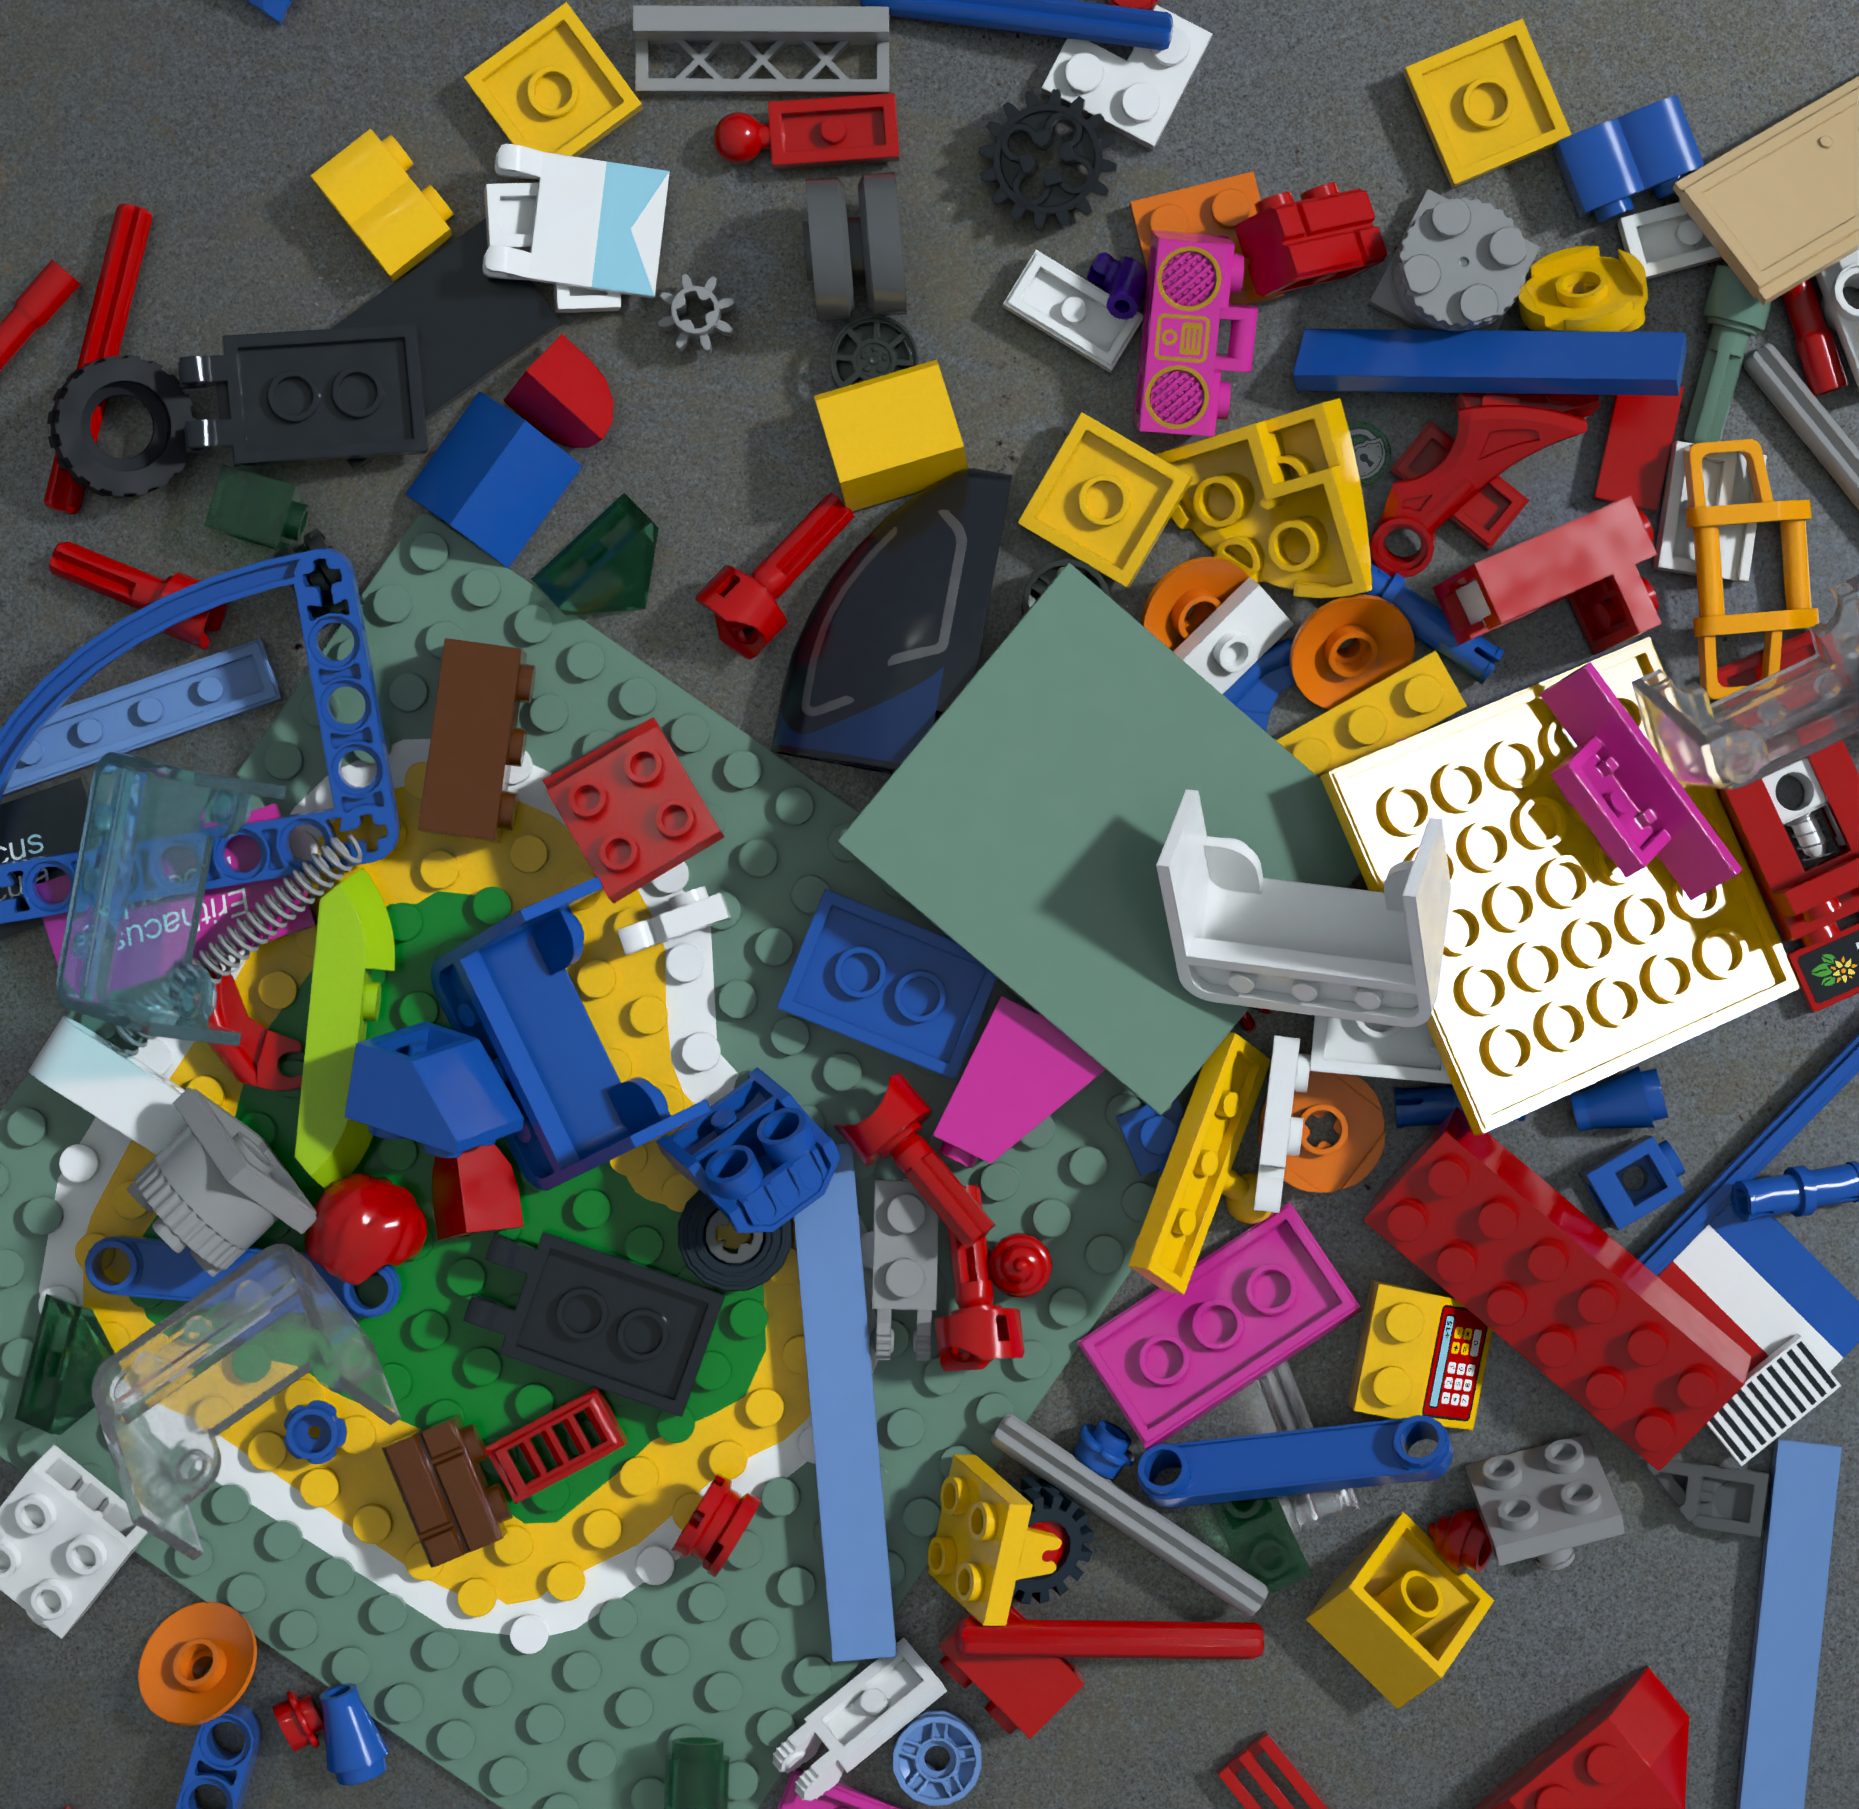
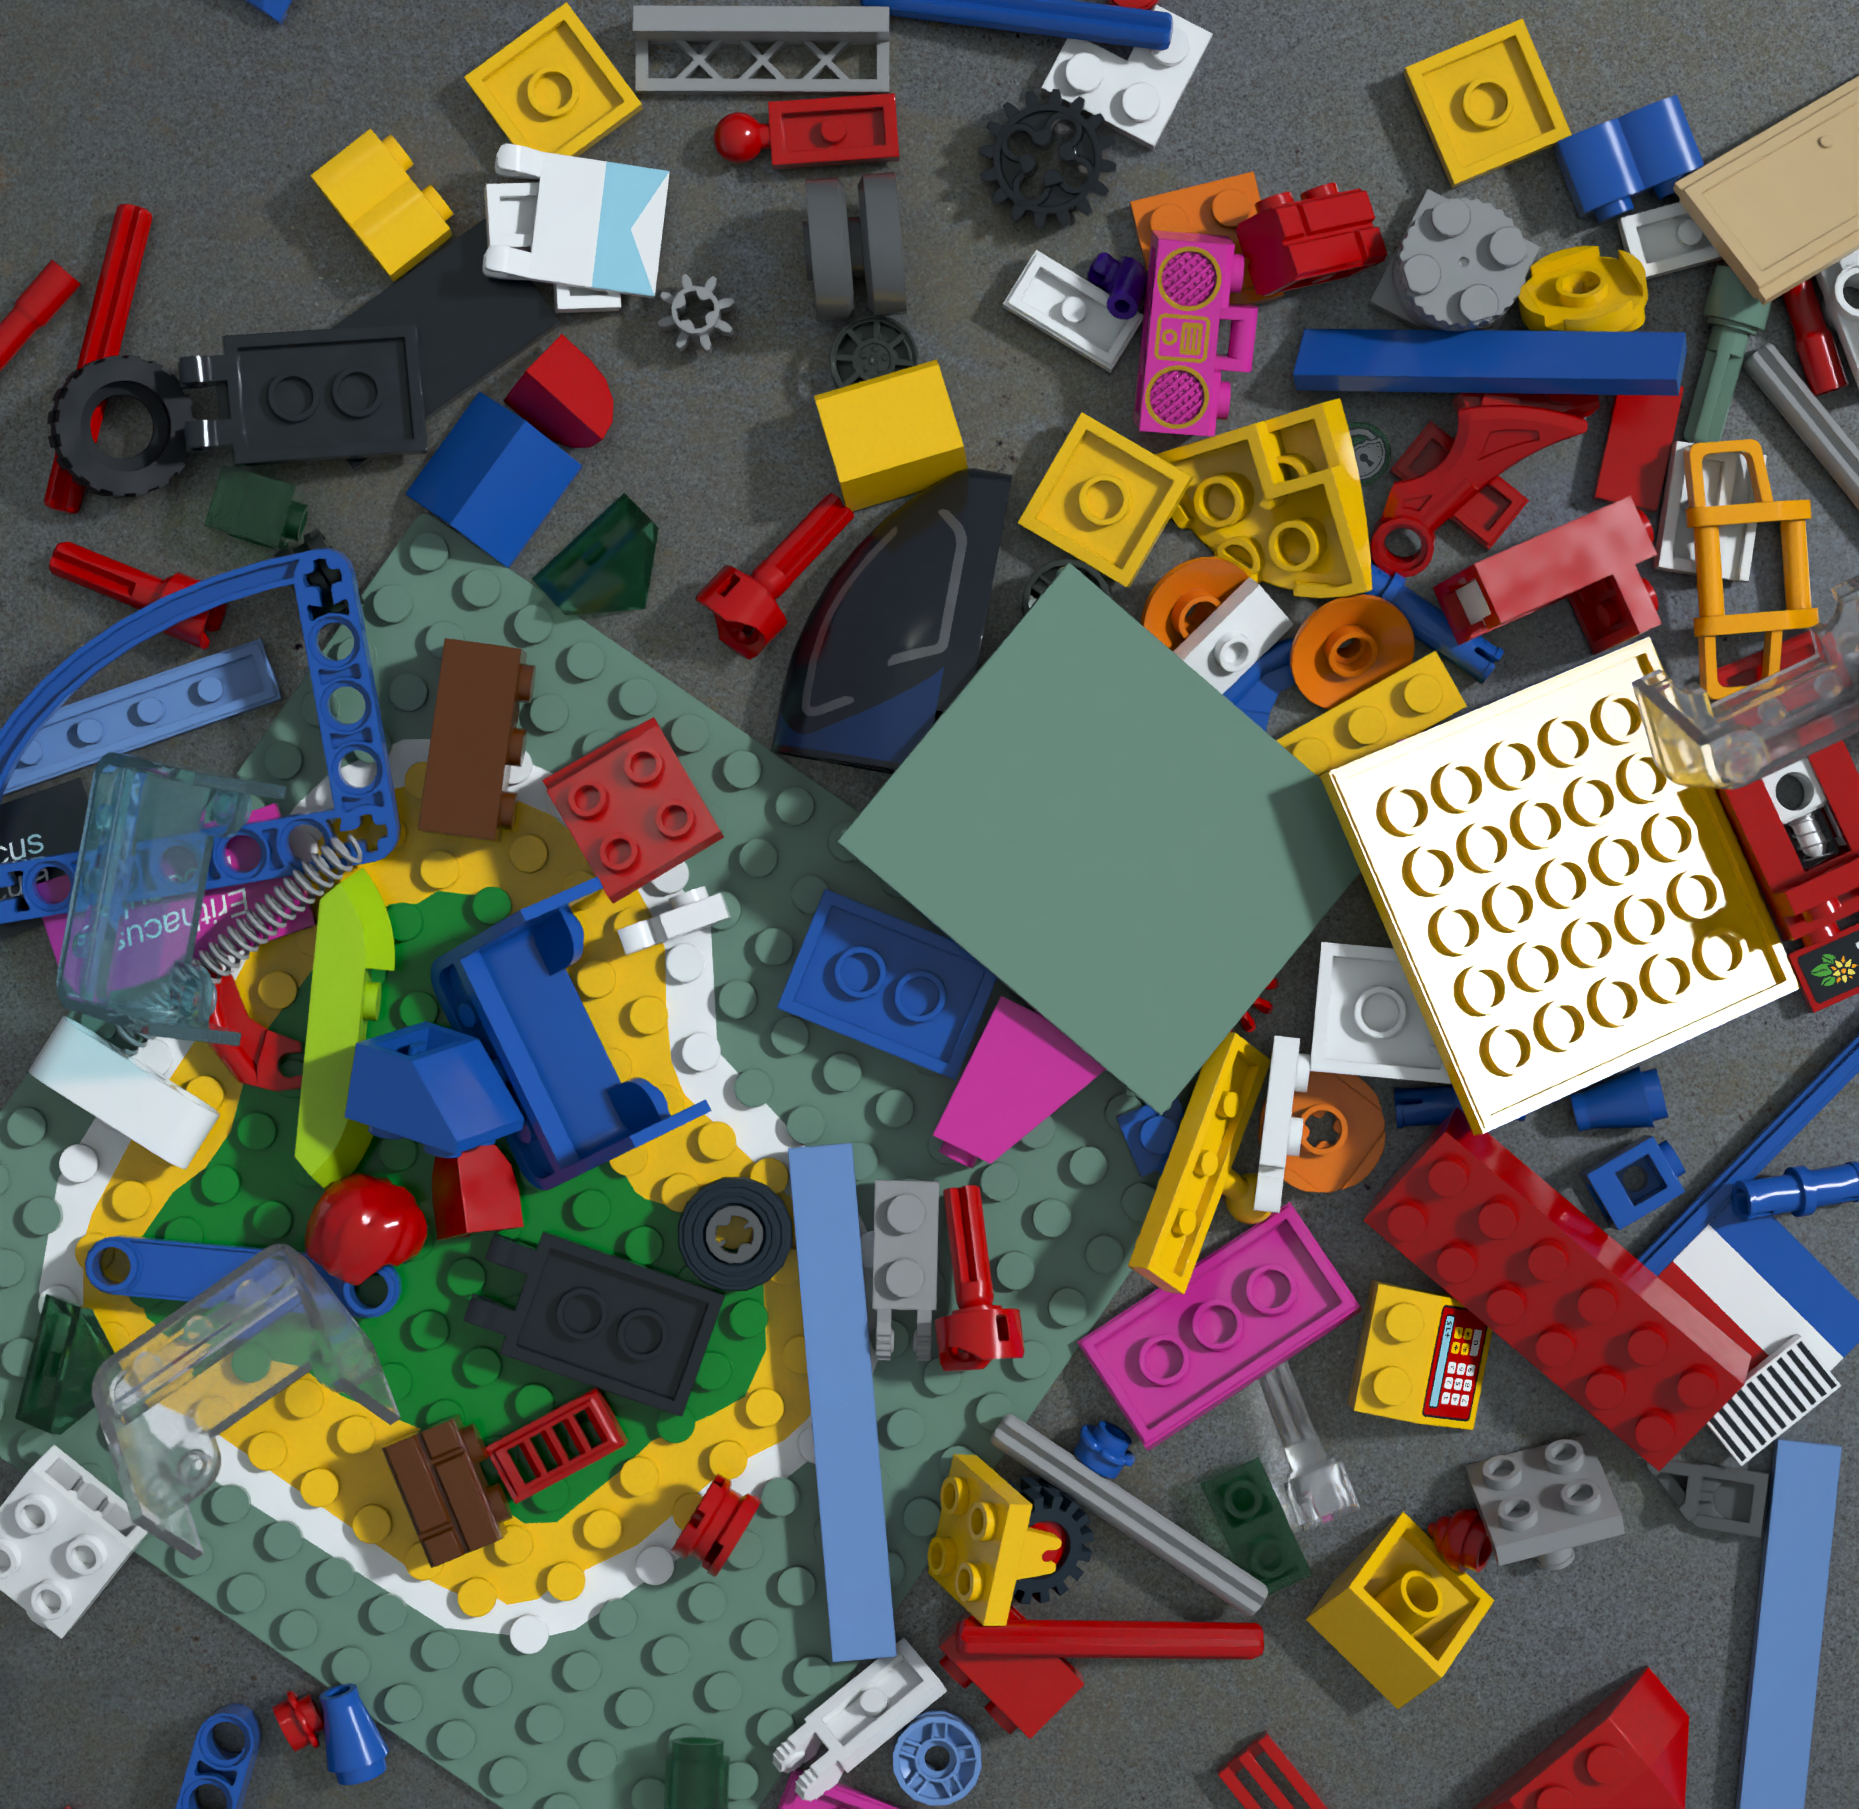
light grey piece [127,1087,317,1277] -> none
orange dish [138,1602,257,1726] -> none
blue plate [284,1400,347,1464] -> none
blue slope [656,1067,841,1233] -> none
red piece [834,1073,996,1250] -> none
red plate [988,1233,1052,1298] -> none
blue piece [1137,1415,1453,1509] -> none
white windscreen [1156,789,1451,1027] -> none
dark pink bracket [1540,661,1742,901] -> none

